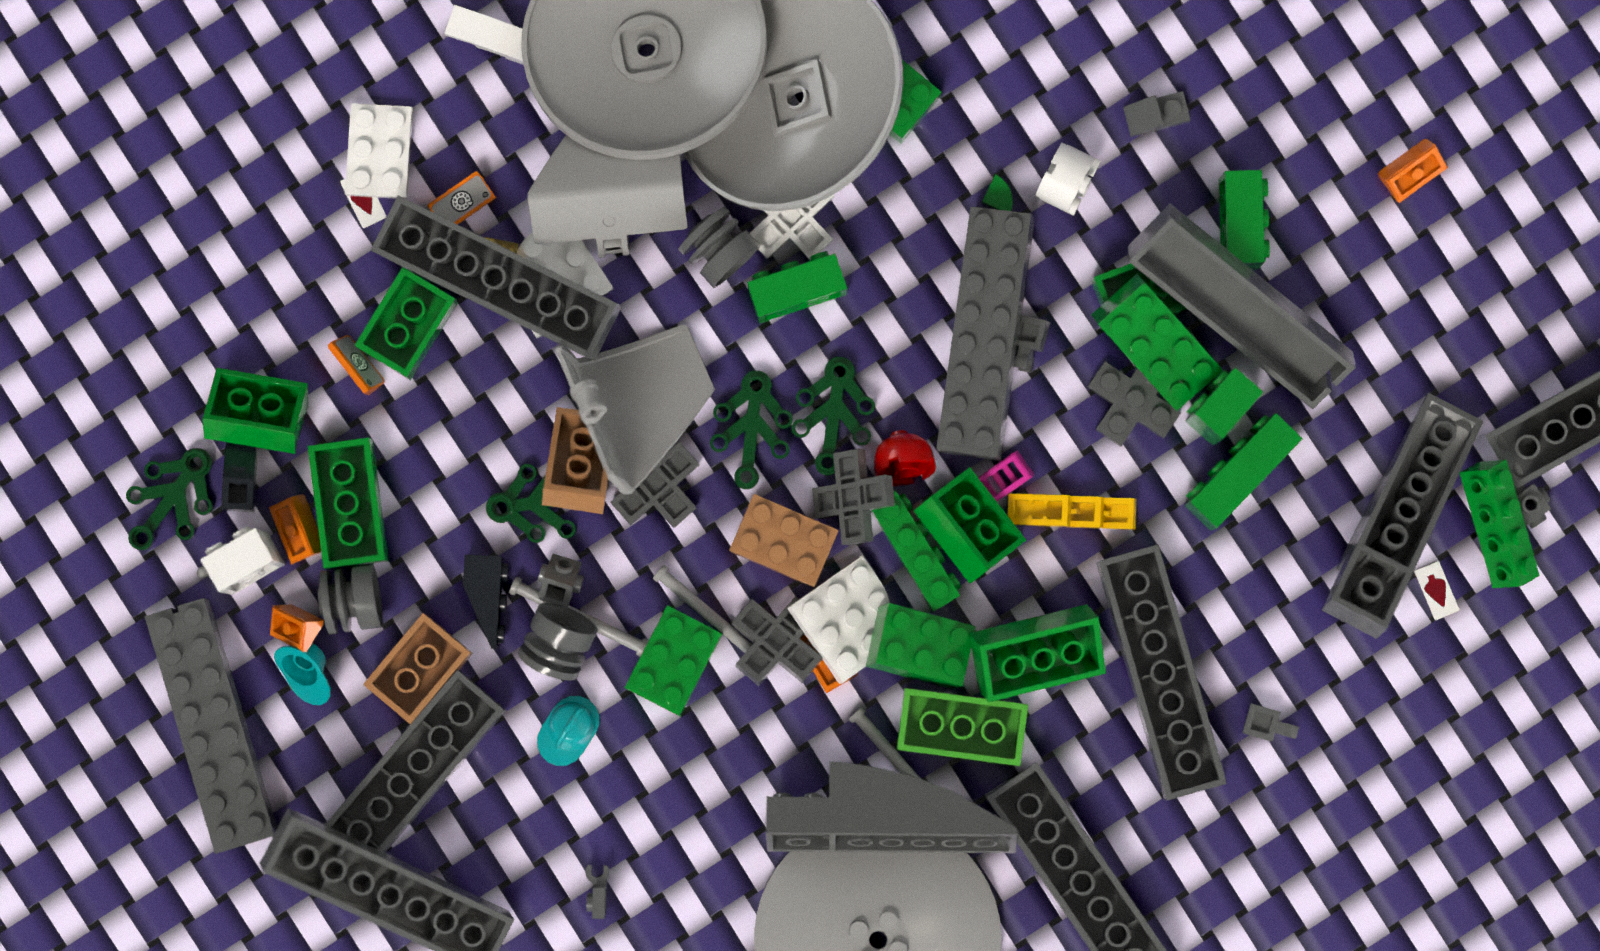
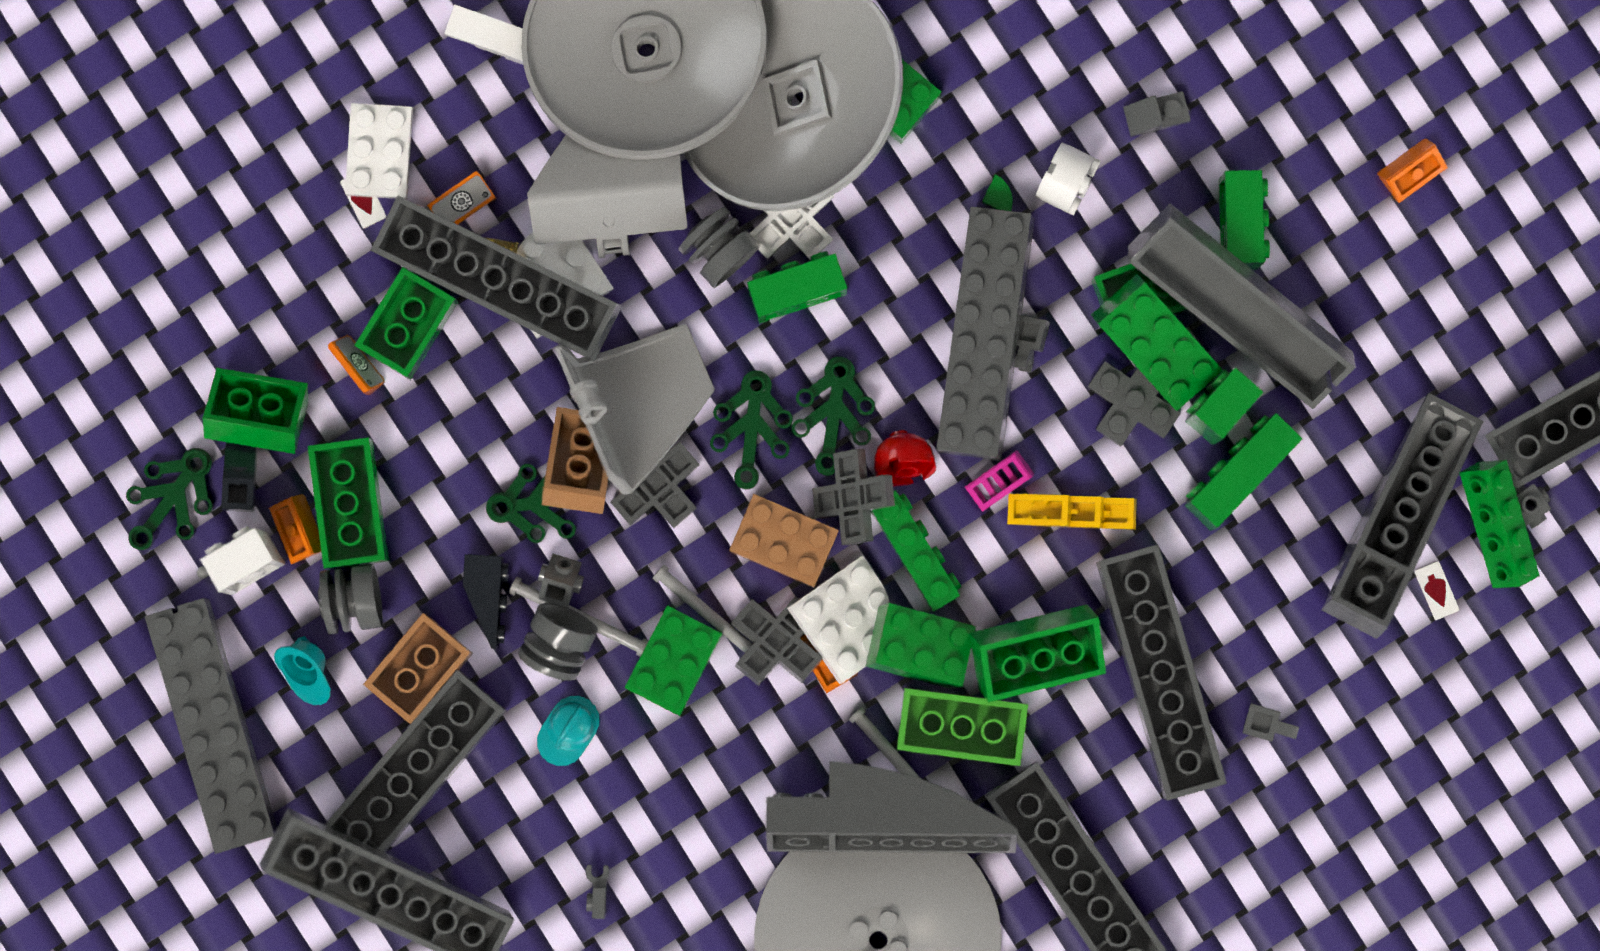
orange slope [270,604,324,652] -> none
green brick [913,467,1026,584] -> none

